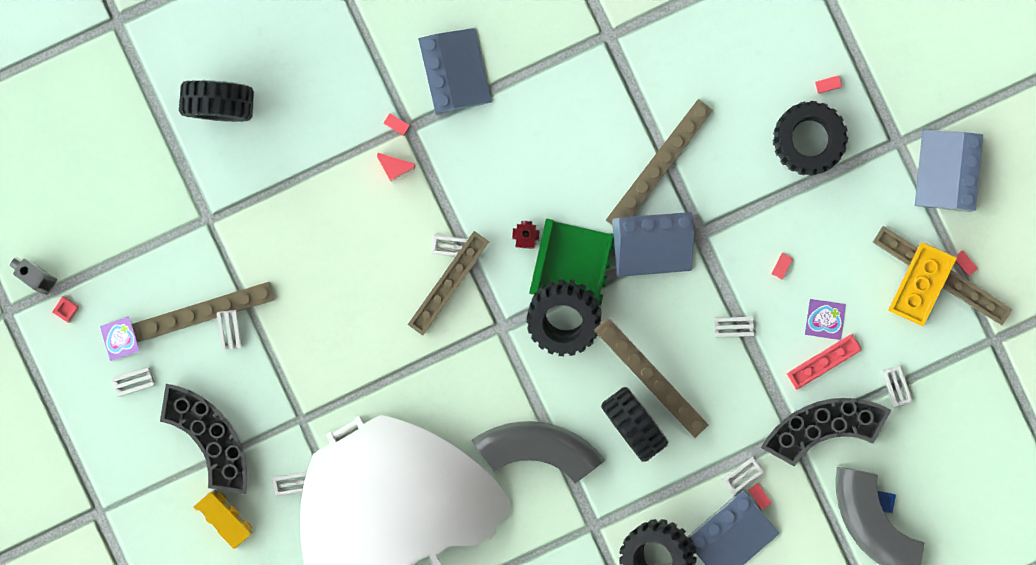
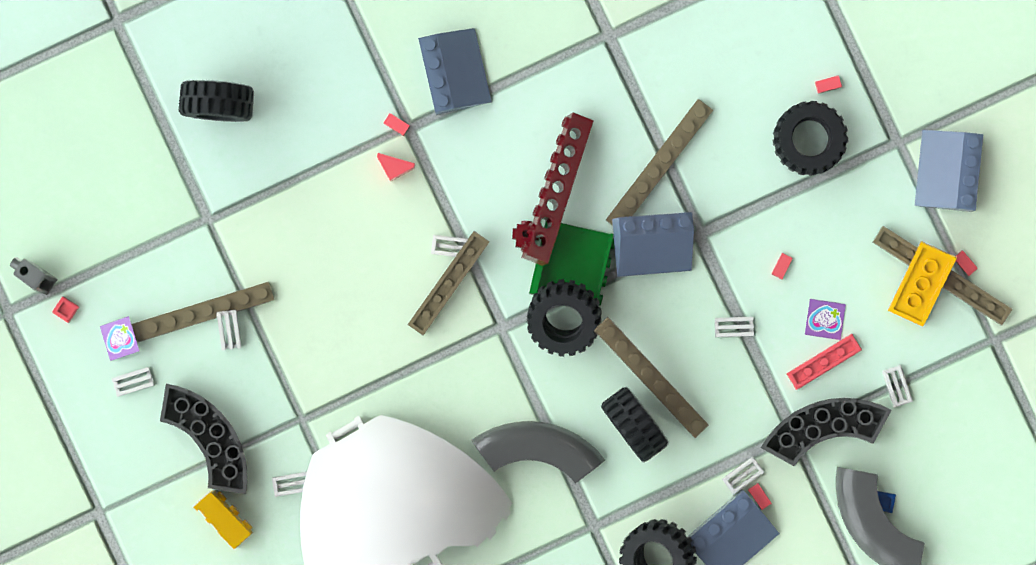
none -> dark red brick [521,112,594,266]

